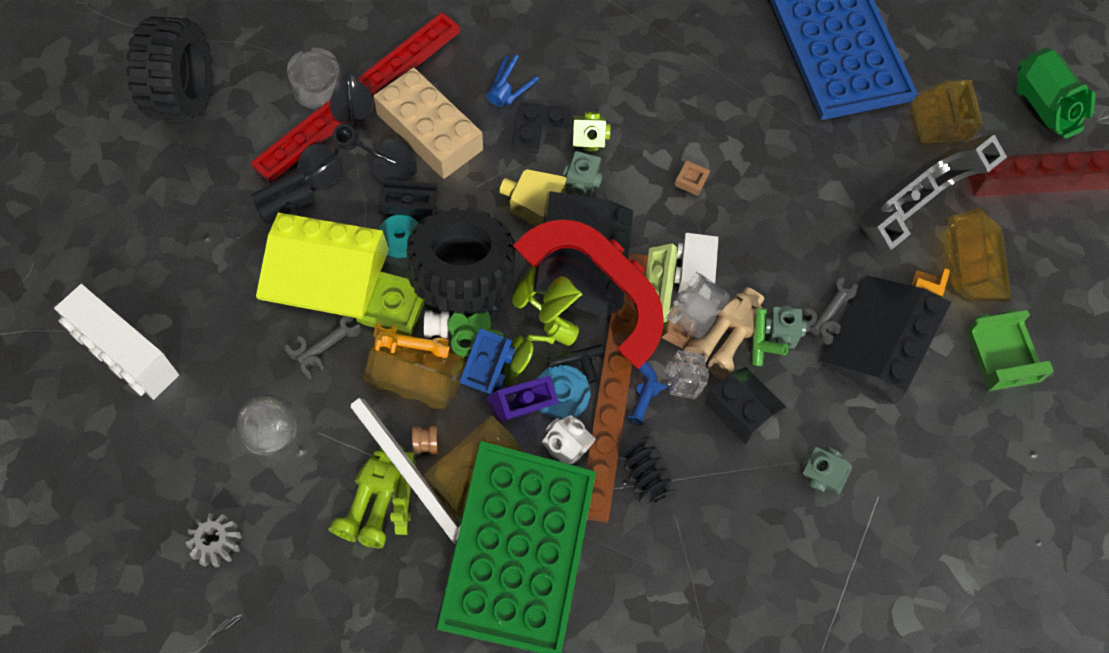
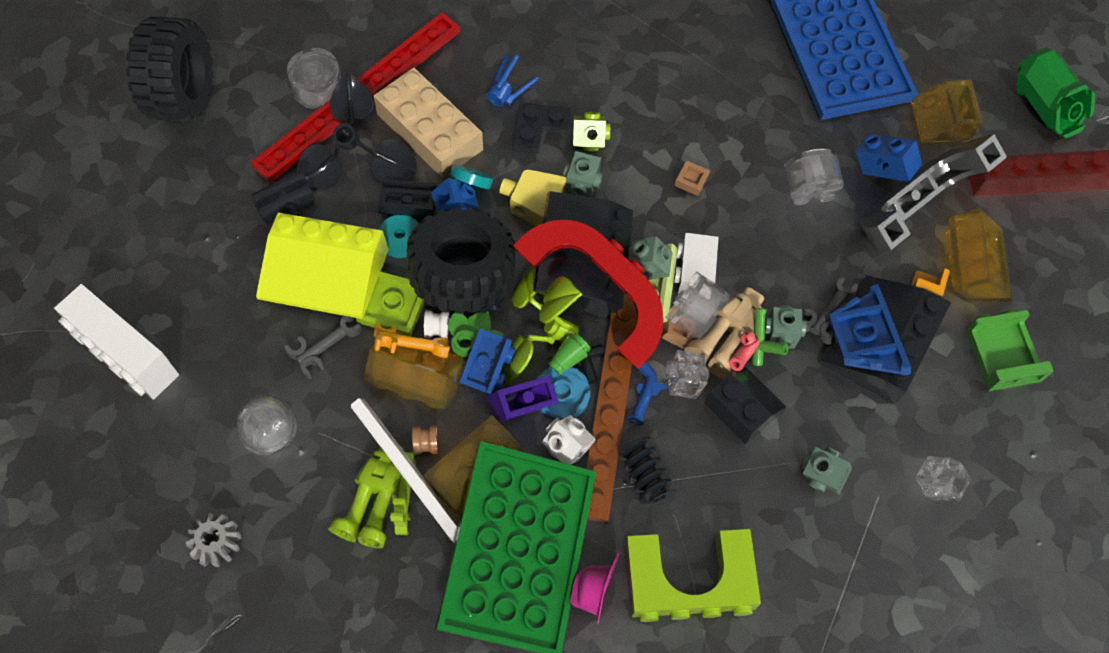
none -> blue brick [431,178,479,212]
none -> teal piece [450,164,494,189]
none -> bright green cone [548,333,591,375]
none -> dark pink piece [570,550,621,624]
none -> lime arch [625,529,761,622]
none -> sand green brick [628,236,673,280]
none -> coral arm [729,331,759,371]
none -> clear brick [784,149,844,205]
none -> blue wing [829,284,911,375]
none -> blue brick [855,133,922,182]
none -> clear brick [915,455,971,503]

